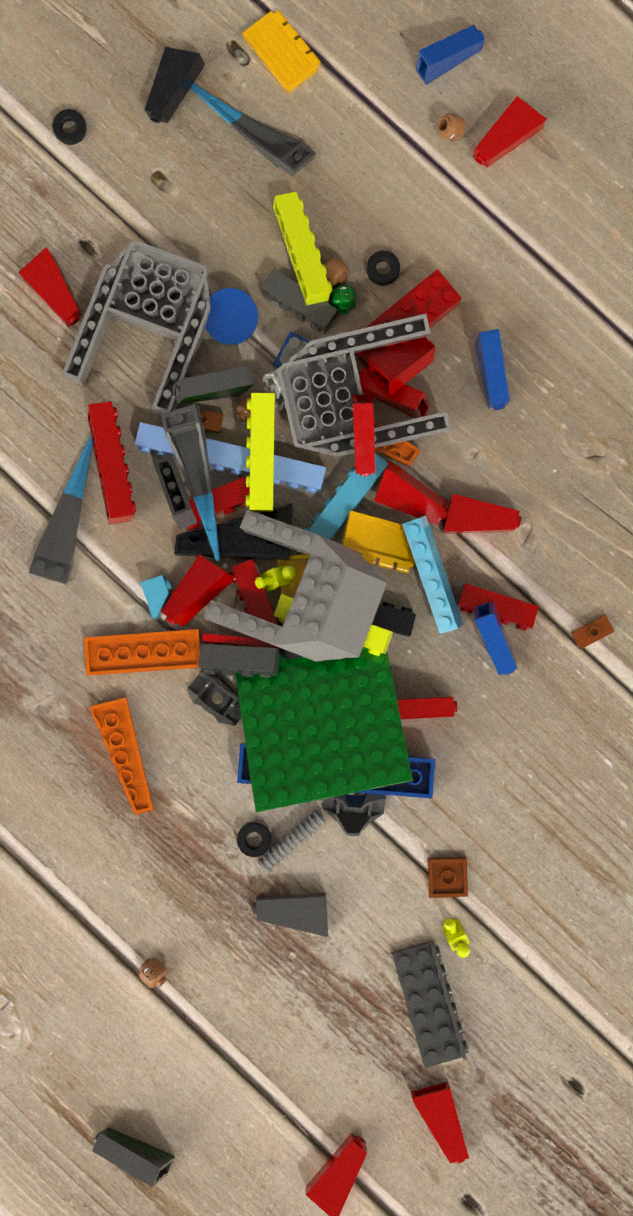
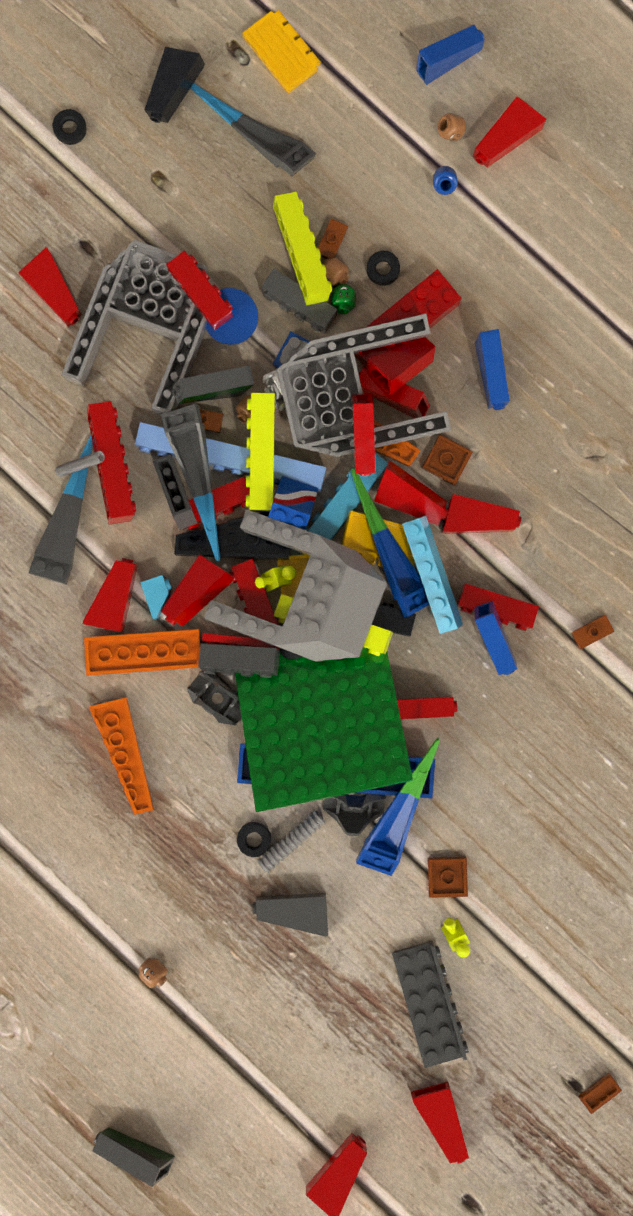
none -> light grey piece [55,451,105,477]
none -> red slope [83,558,138,632]
none -> red brick [166,250,233,330]
none -> blue panel [268,476,318,530]
none -> dark orange plate [318,219,348,259]
none -> blue plate [351,468,430,617]
none -> blue plate [356,737,439,876]
none -> dark orange tile [422,434,473,486]
none -> blue head [433,166,458,195]
none -> dark orange plate [578,1073,622,1114]

